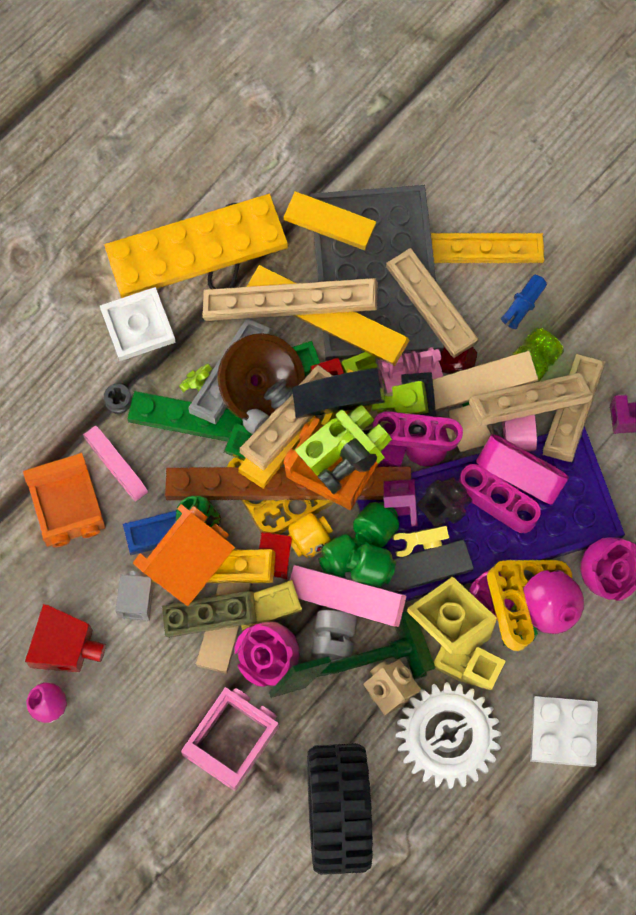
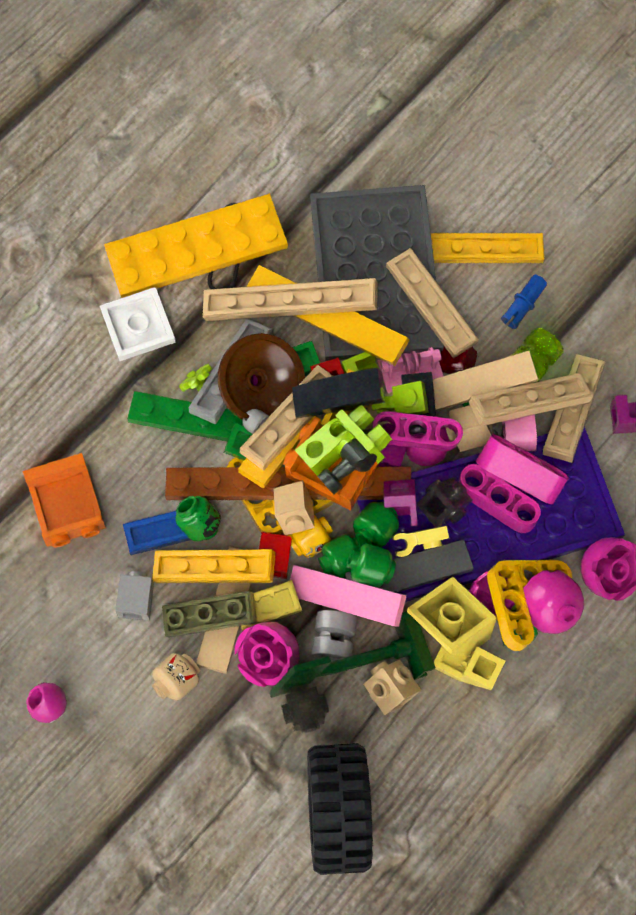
red torso [25,604,106,672] -> none
bright pink beam [83,425,148,502] -> none
dark grey bush [104,384,132,414] -> none
orange panel [133,504,235,606] -> none
bright pink window [181,687,279,792] -> none
dark grey bush [263,379,293,409] -> none
yellow tile [284,191,376,250] -> none
white gear [396,682,502,789] -> none
white plate [530,696,598,767] -> none
none -> tan head [152,653,200,701]
none -> tan brick [273,481,315,535]
none -> clear smoke brick [281,684,329,733]

